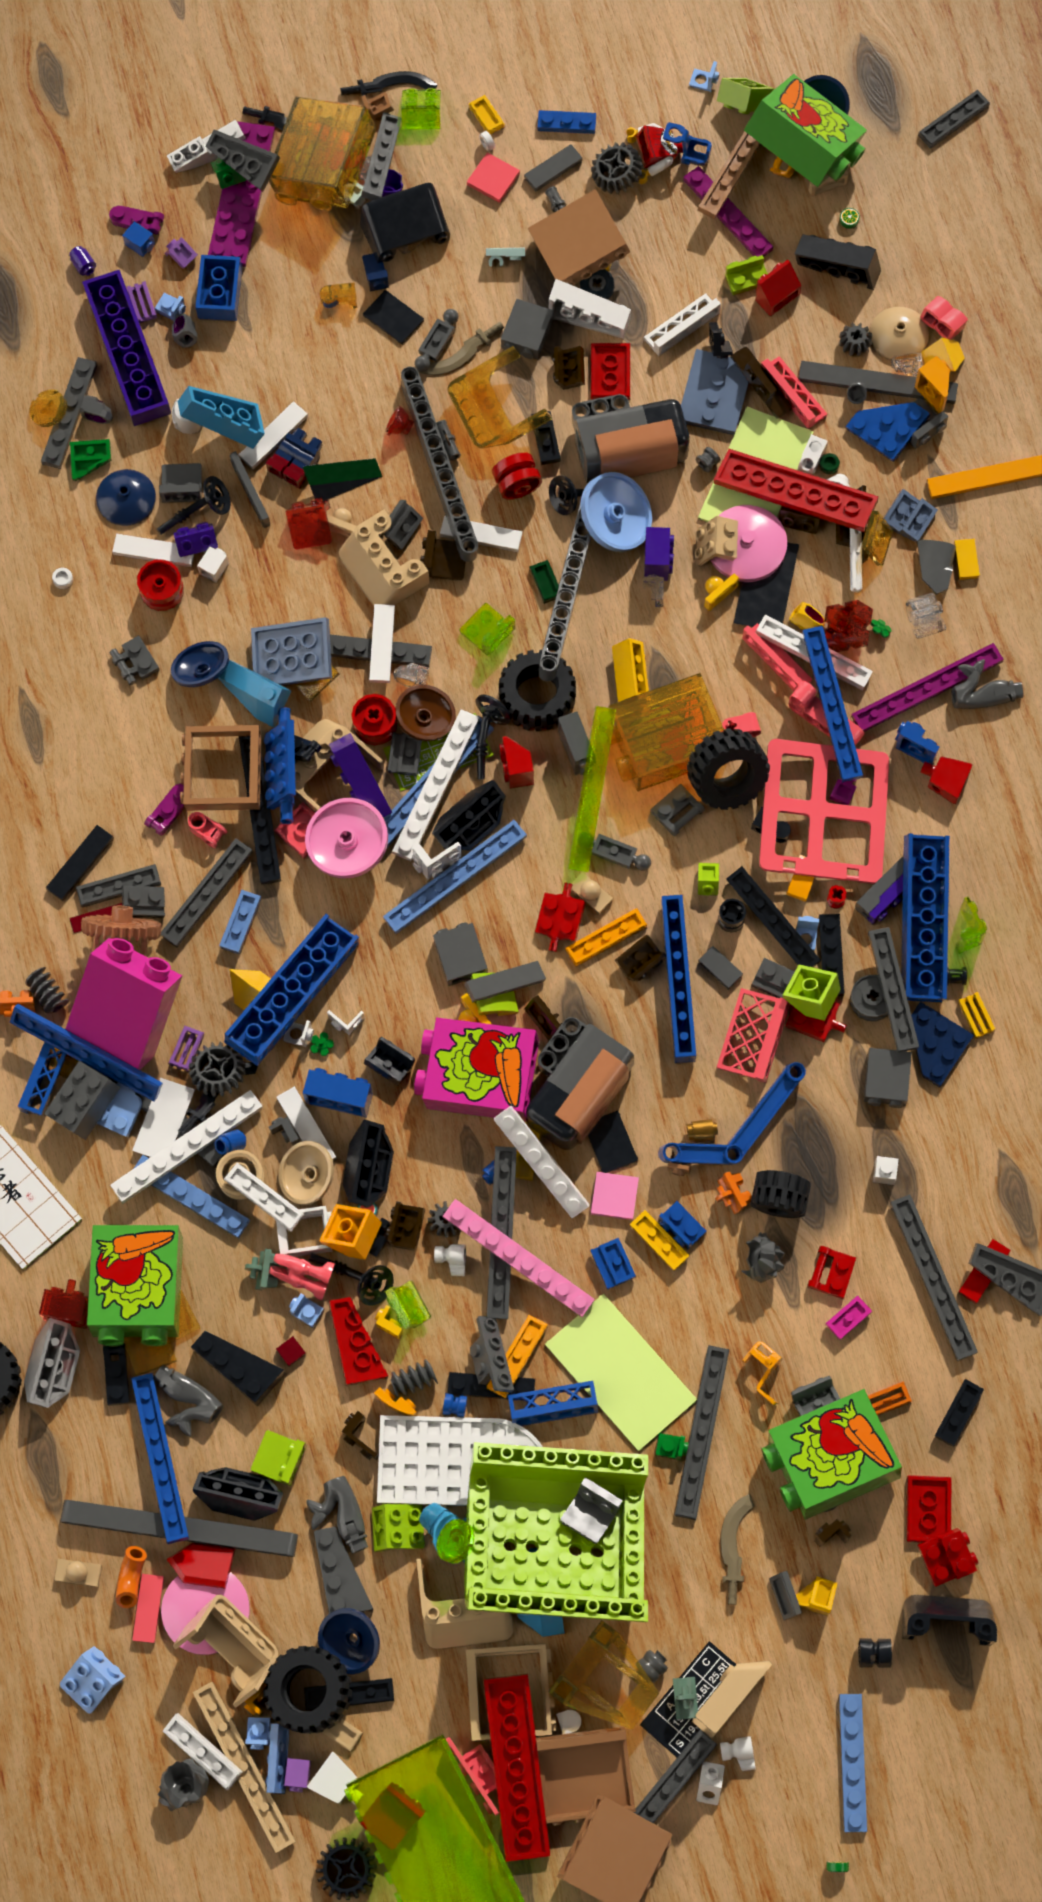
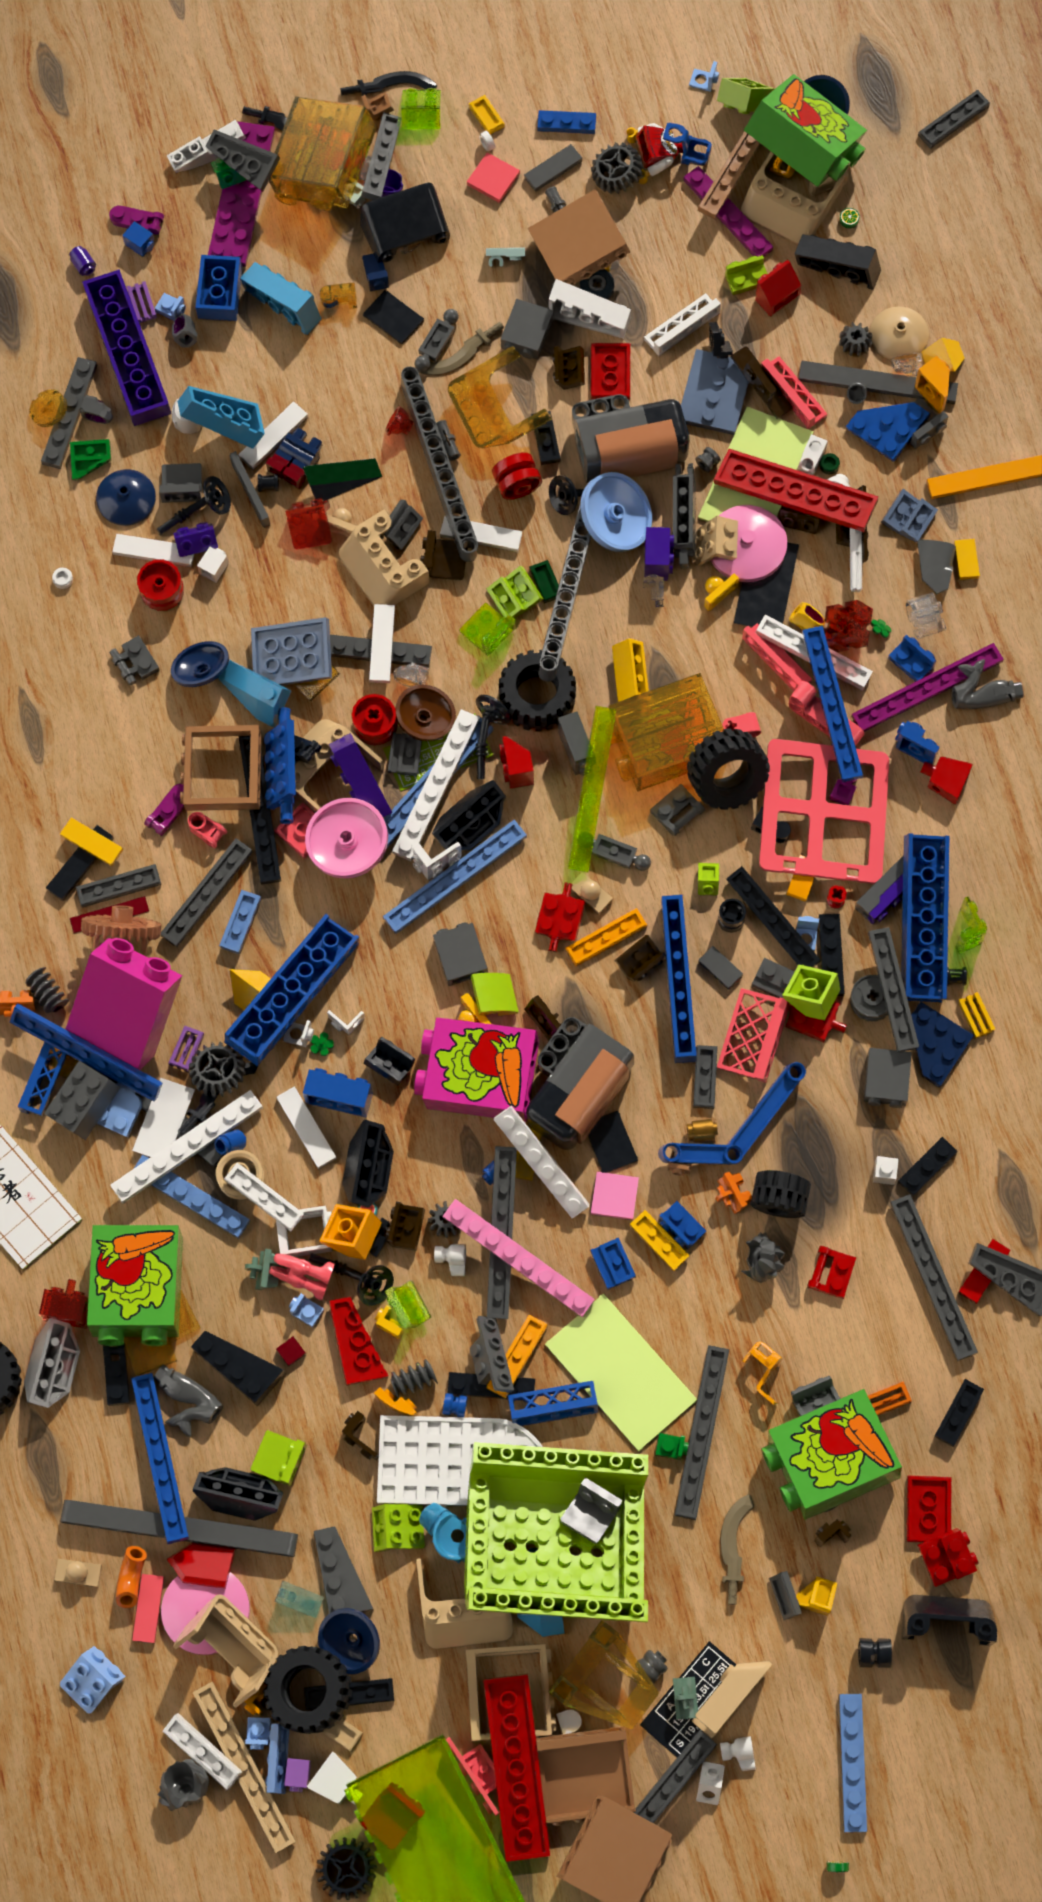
dark grey plate [122,886,165,918] -> none
medium lavender bracket [164,237,198,269] -> none
dark grey bracket [269,1117,300,1146] -> none
tan dish [278,1141,334,1205] -> none
dark grey piece [306,1476,368,1553] -> none
clear neon green tile [436,1519,475,1564] -> none
dark grey tile [464,961,546,1002] -> none
dark pink plate [825,1295,872,1340] -> none
clear yellow tile [861,511,893,566] -> none
coral brick [920,296,968,340] -> none
none -> yellow tile [60,817,123,866]
none -> dark azure wedge [240,262,322,335]
none -> black bush [258,474,279,492]
none -> clear light blue plate [274,1581,324,1618]
none -> lime slope [486,566,543,621]
none -> dark grey hinge [673,463,696,569]
none -> dark grey tile [693,1045,718,1109]
none -> tan windscreen [741,152,844,245]
none -> blue bracket [888,635,936,682]
none -> black plate [898,1137,958,1196]

